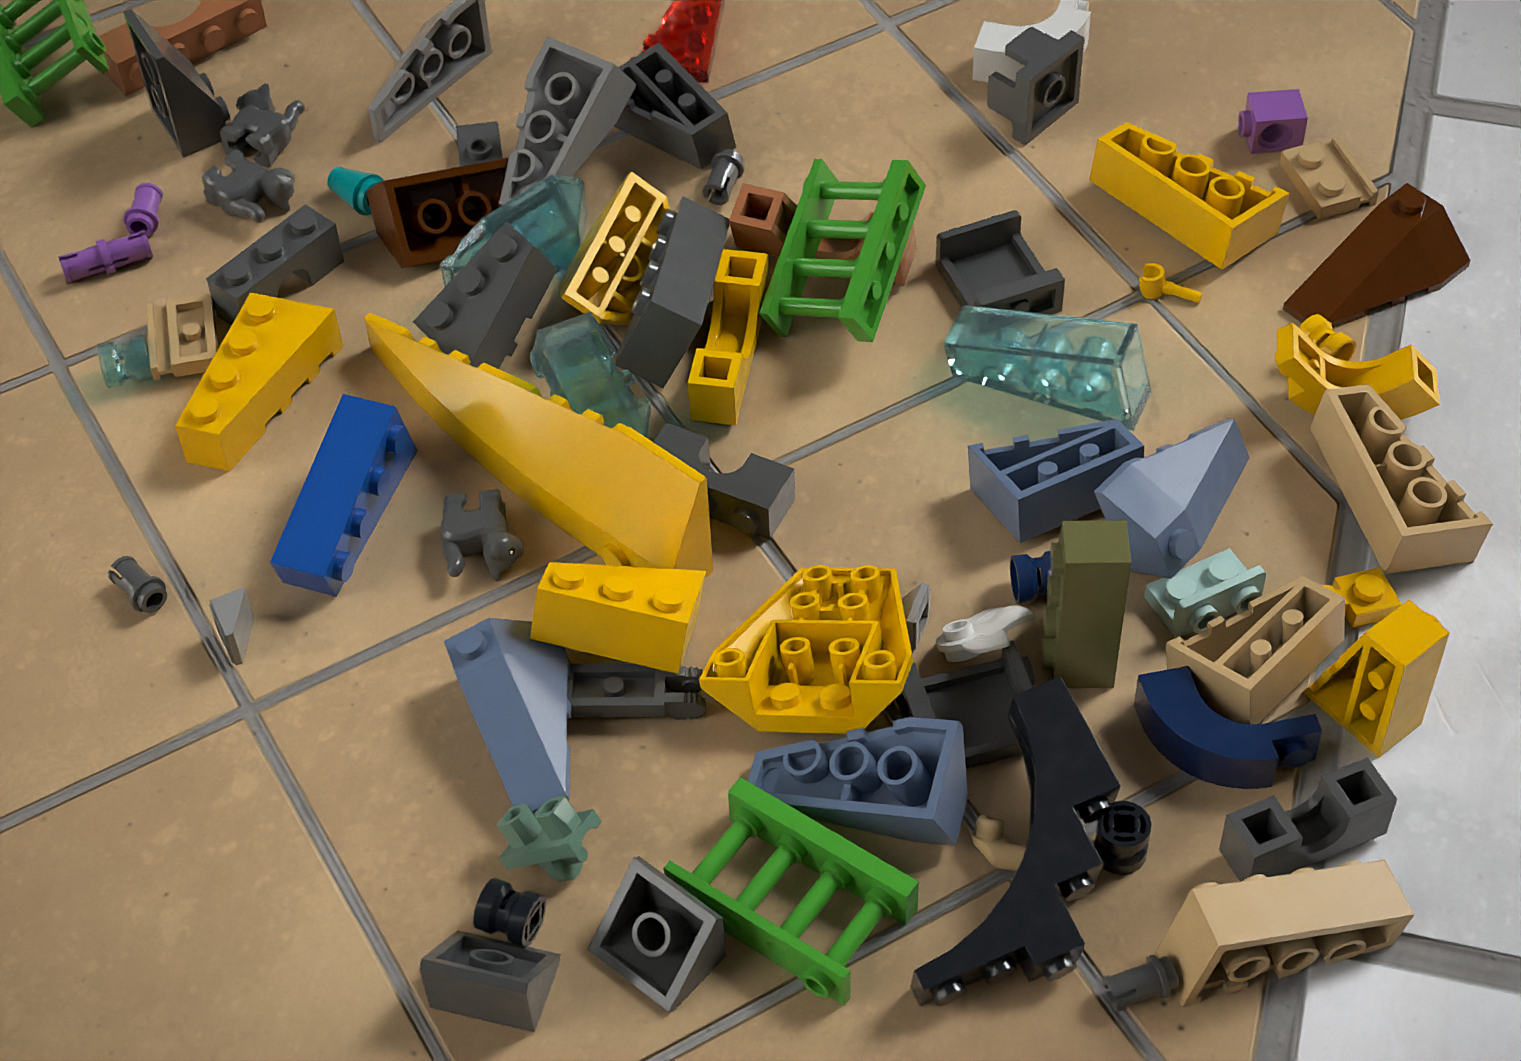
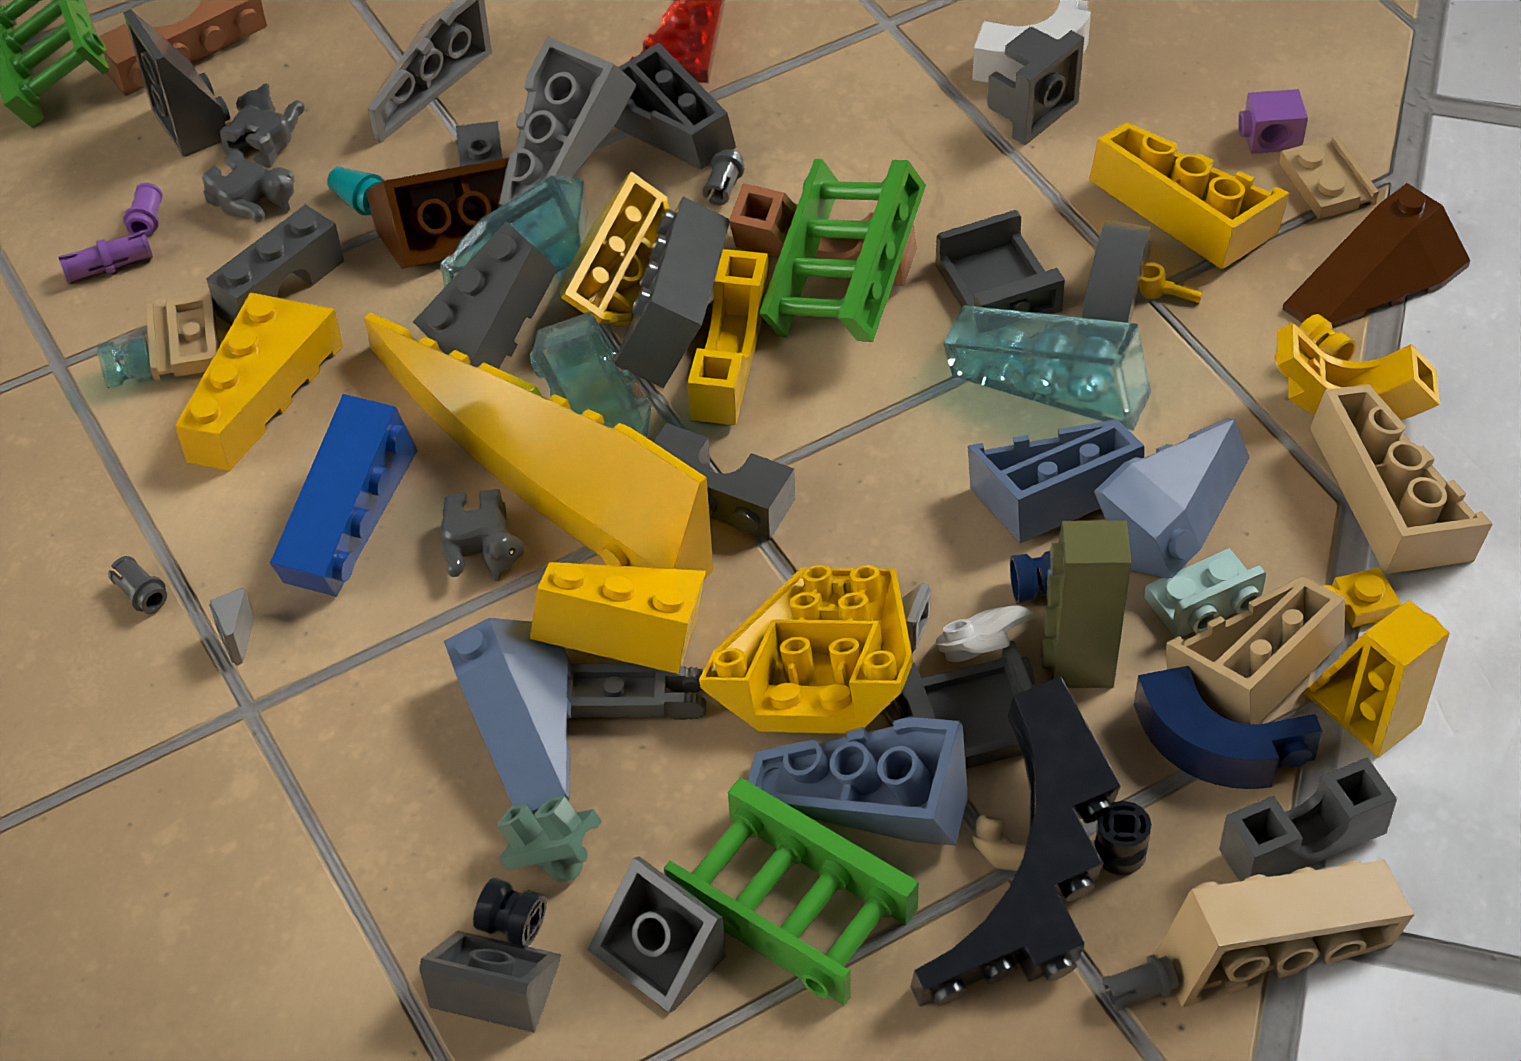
none -> dark grey arch [1078,220,1152,345]

